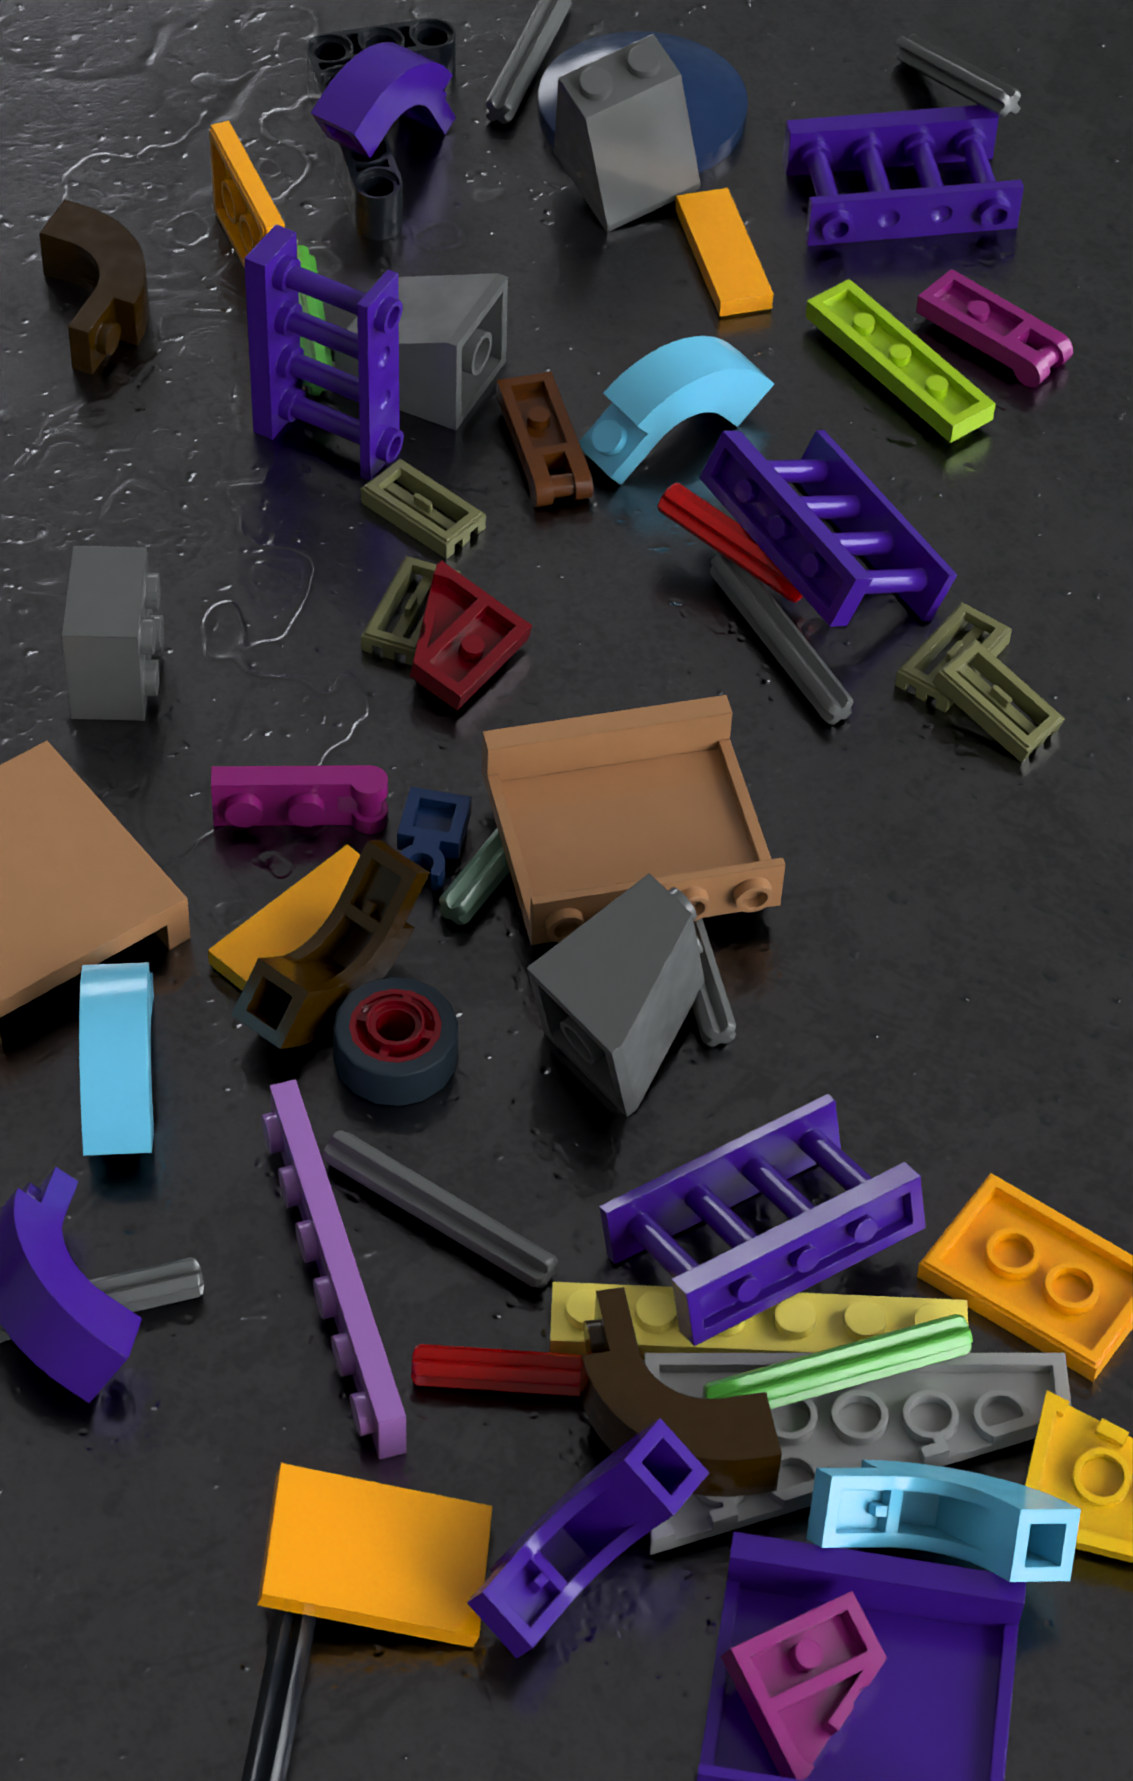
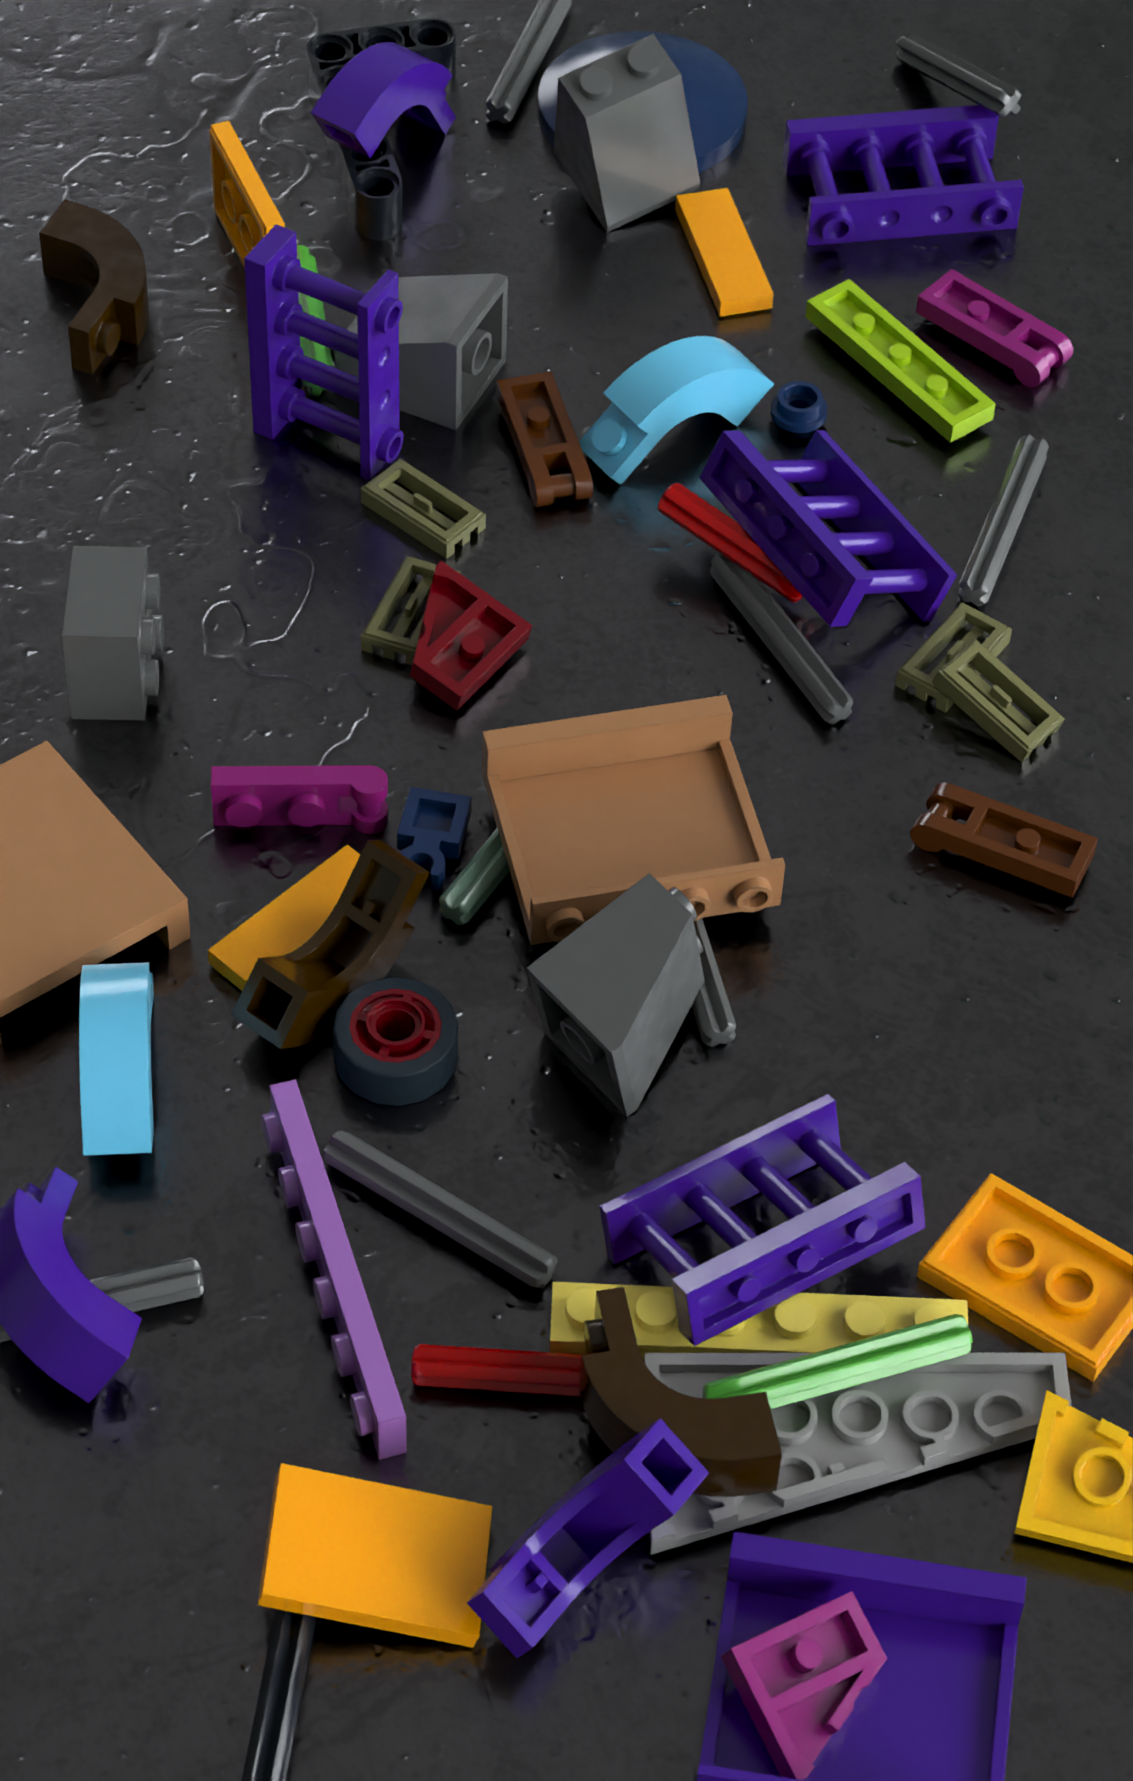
medium azure arch [806,1460,1081,1582] -> none
none -> dark blue plate [770,381,828,433]
none -> reddish brown plate [910,783,1098,898]
none -> dark grey axle [957,434,1049,606]

